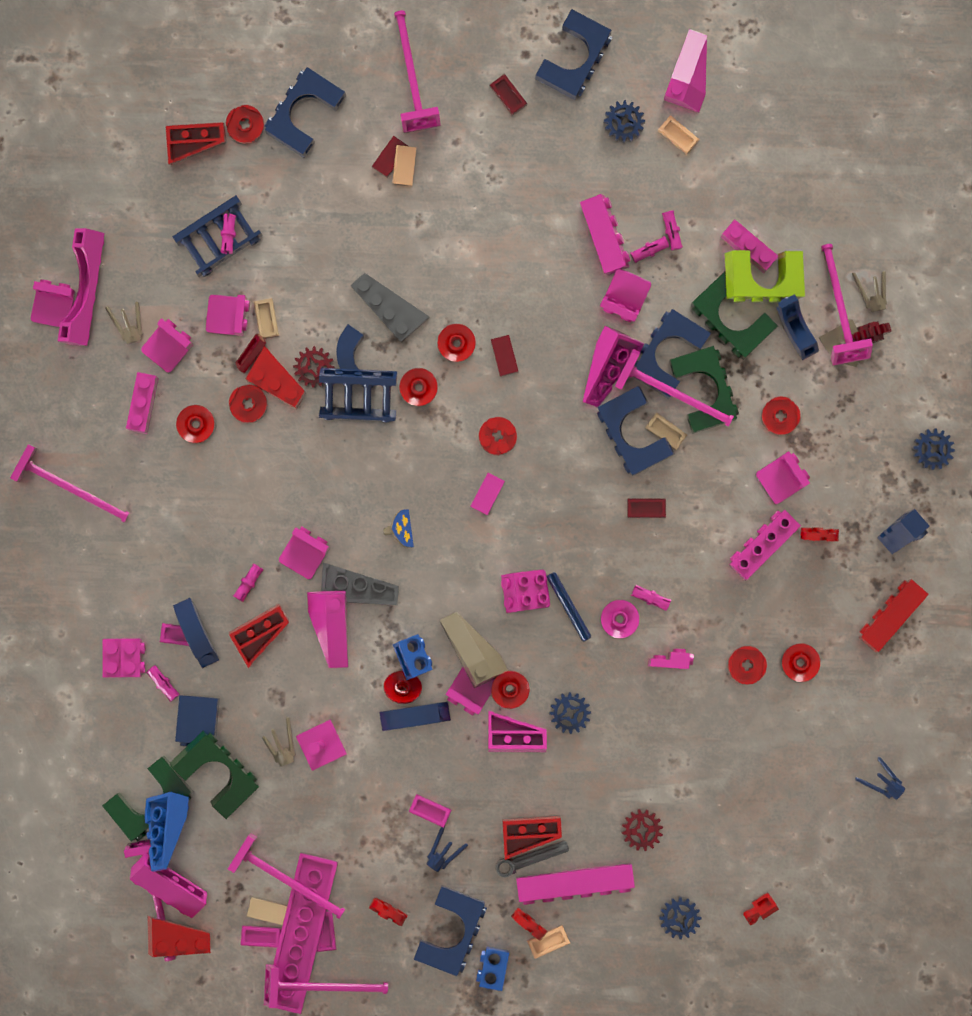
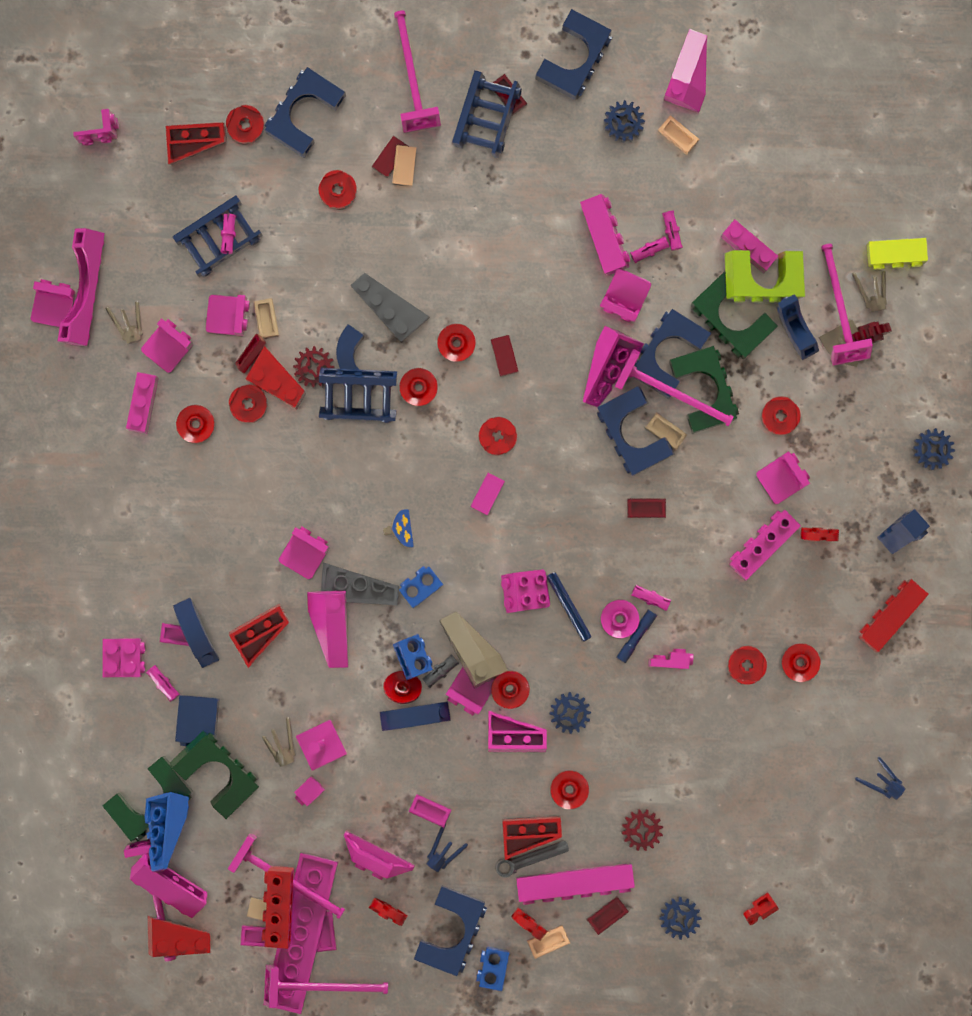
dark pink tile [10,444,130,522] -> none
dark pink pin [233,563,263,602] -> none
none -> dark pink bracket [73,109,119,146]
none -> red brick [262,866,294,949]
none -> dark pink brick [294,776,325,806]
none -> red plate [318,170,357,209]
none -> dark pink wedge [344,831,415,880]
none -> blue brick [399,566,443,609]
none -> dark grey pin [422,654,459,688]
none -> dark blue fence [452,70,522,158]
none -> red dish [550,770,589,809]
none -> dark red tile [586,896,629,935]
none -> dark blue piece [616,609,658,663]
none -> neon yellow brick [866,238,928,270]

